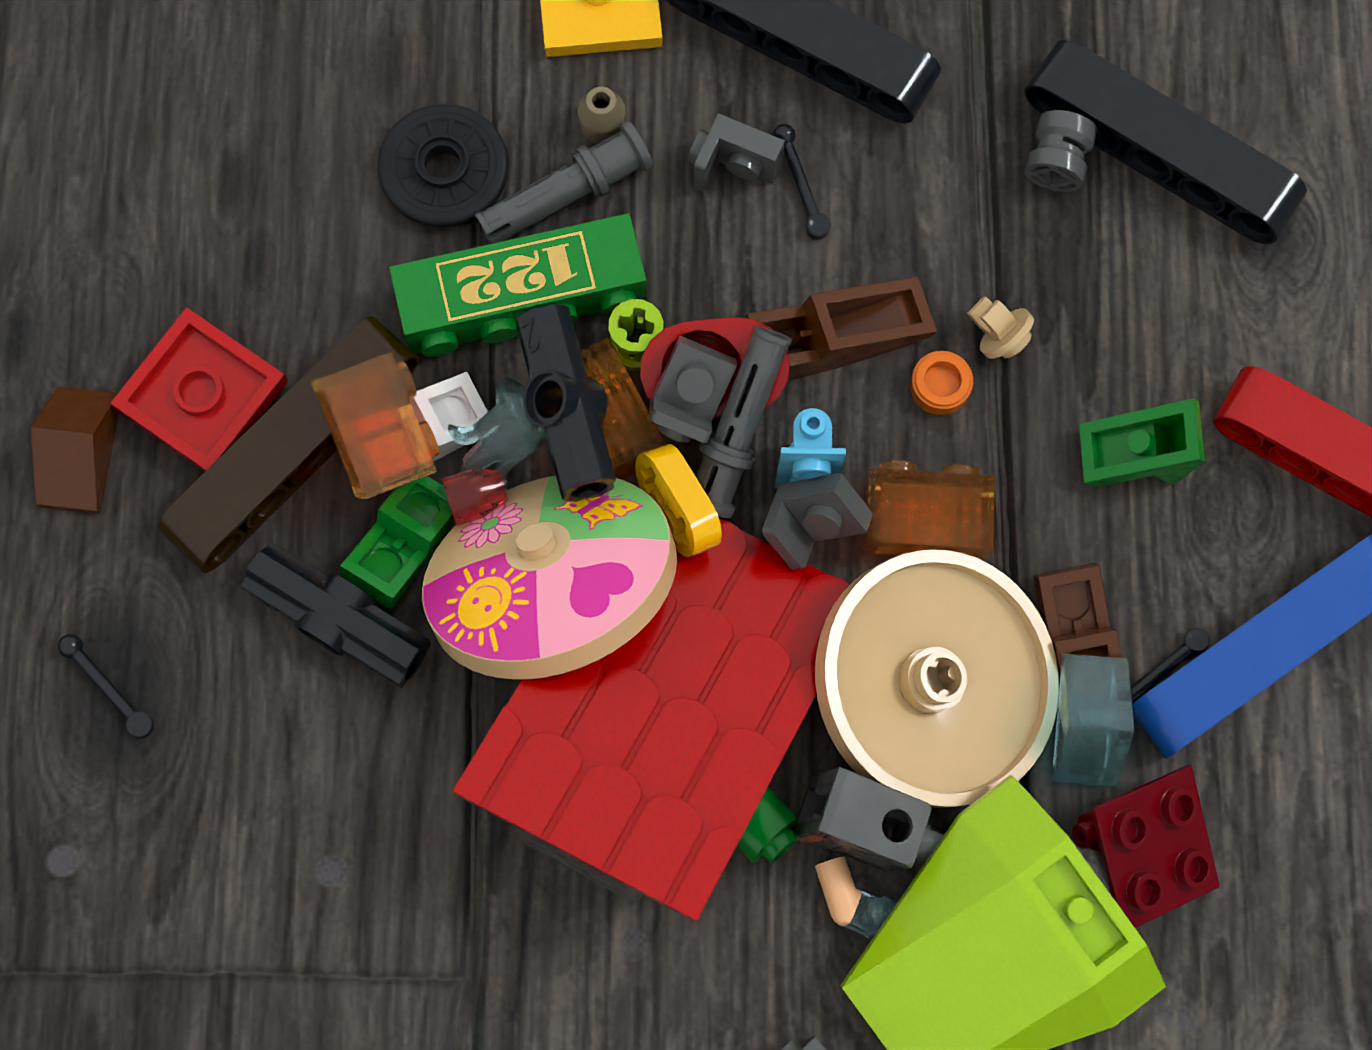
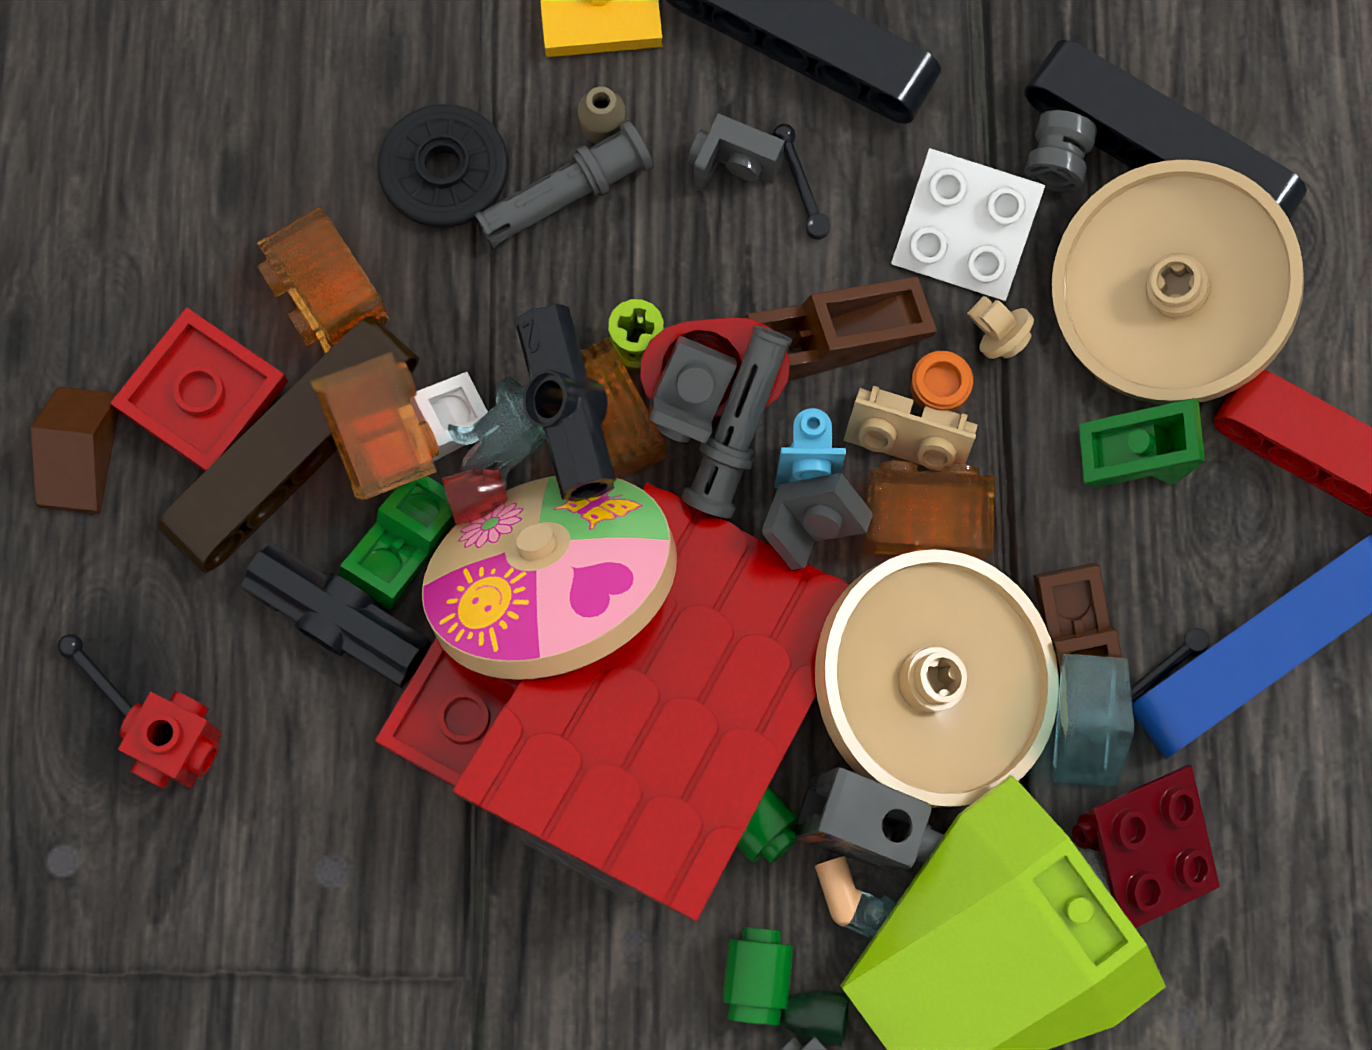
green brick [389,213,647,357] -> none
yellow beam [635,444,722,557] -> none
none -> red brick [118,691,222,789]
none -> clear orange brick [256,206,389,354]
none -> red plate [375,639,522,787]
none -> green brick [722,927,794,1025]
none -> clear green hose [784,989,850,1047]
none -> tan hinge [843,386,978,477]
none -> white hinge [891,148,1045,301]
none -> tan dish [1052,160,1304,405]

